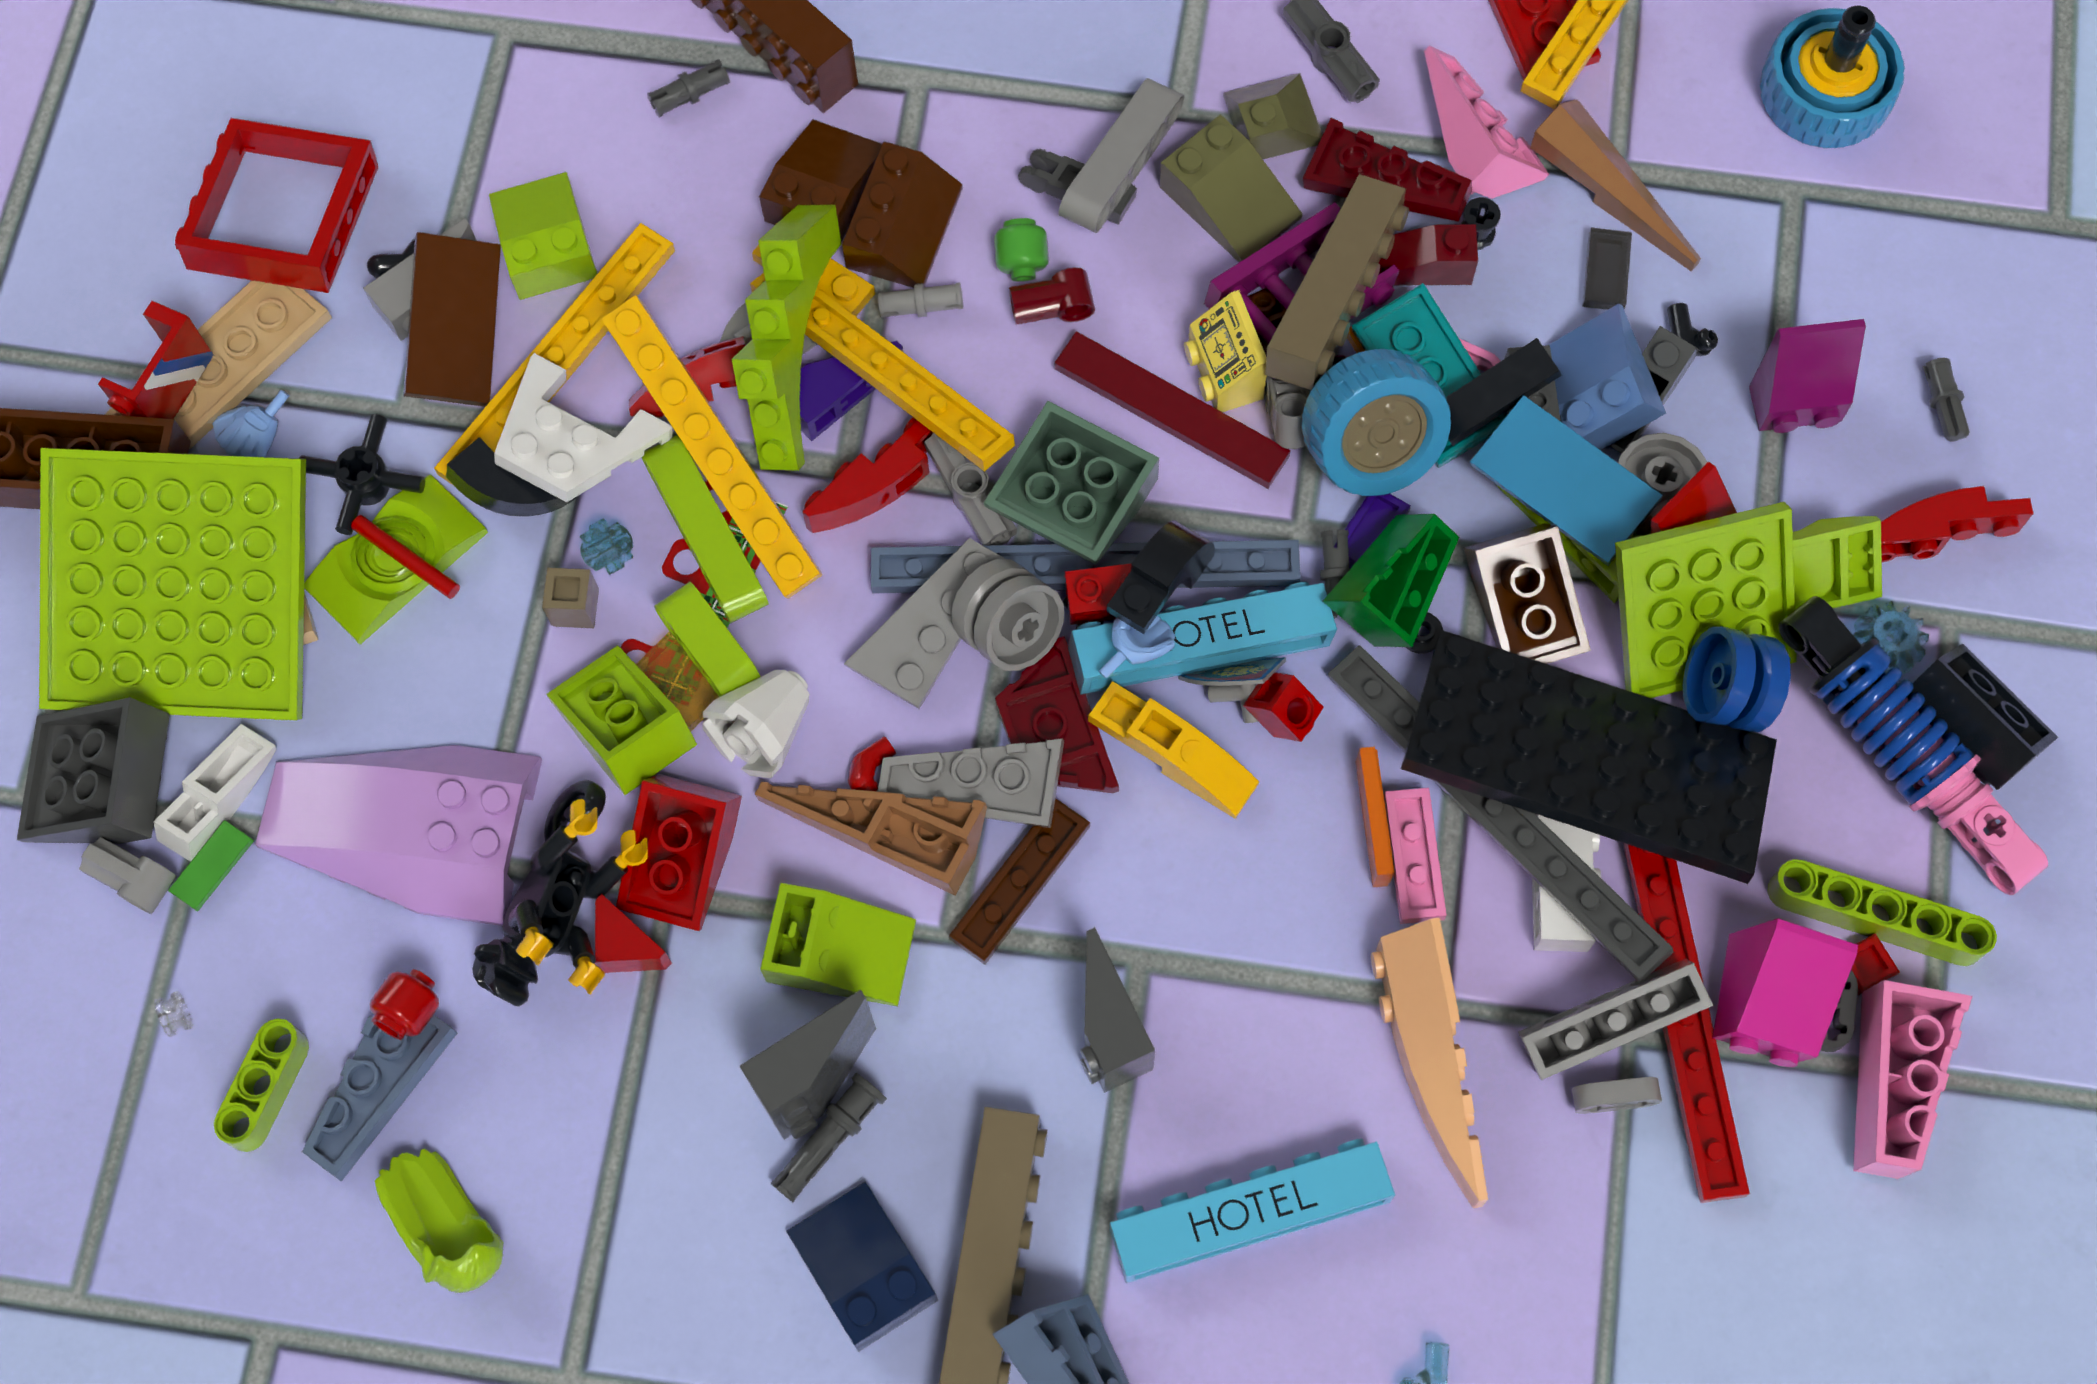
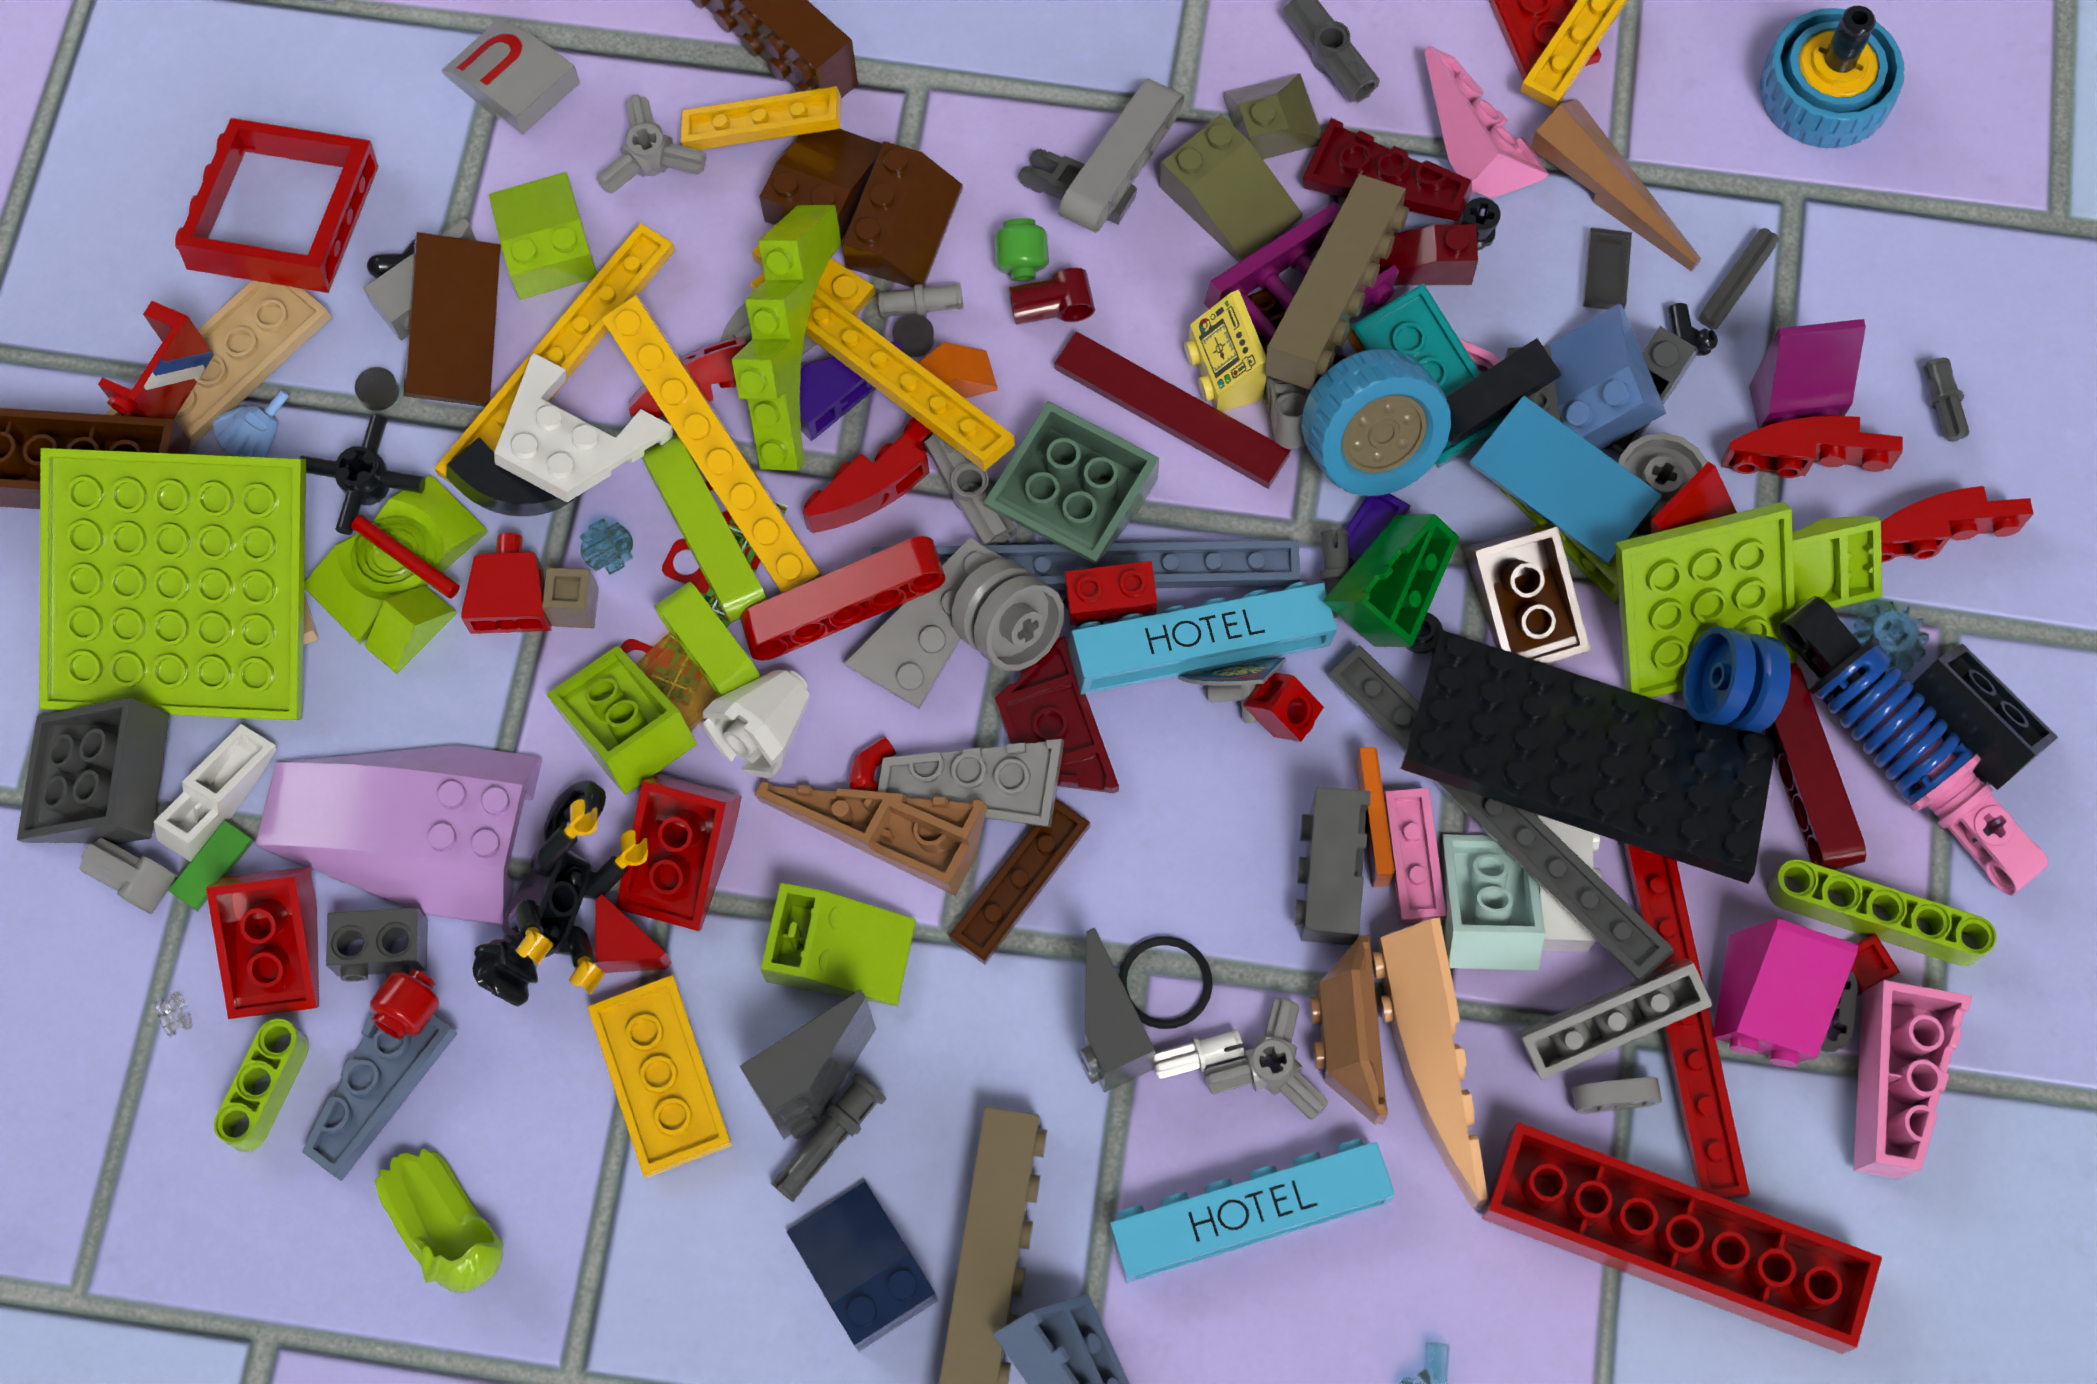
dark grey pin [647,59,730,117] -> none
yellow slope [1088,681,1259,819] -> none
light blue piece [1099,616,1175,679] -> none
black arch [1107,520,1215,634] -> none
none -> red slope [206,866,319,1019]
none -> dark grey brick [326,908,428,982]
none -> clear smoke tile [355,367,399,411]
none -> lime slope [365,585,457,675]
none -> light grey slope [442,20,580,135]
none -> red torso [461,533,552,634]
none -> yellow plate [587,975,733,1179]
none -> light grey bush [596,95,706,194]
none -> yellow plate [681,86,841,150]
none -> red beam [740,536,946,661]
none -> clear smoke tile [892,314,934,358]
none -> orange slope [918,342,997,399]
none -> black tyre [1118,936,1213,1029]
none -> white axle [1154,1029,1245,1079]
none -> light grey bush [1205,999,1328,1120]
none -> dark grey wedge [1294,787,1371,945]
none -> medium nougat wedge [1309,935,1388,1124]
none -> light aqua slope [1442,834,1545,970]
none -> red brick [1481,1122,1882,1354]
none -> dark grey axle [1699,228,1779,330]
none -> red slope [1721,415,1903,478]
none -> dark red beam [1764,662,1866,870]

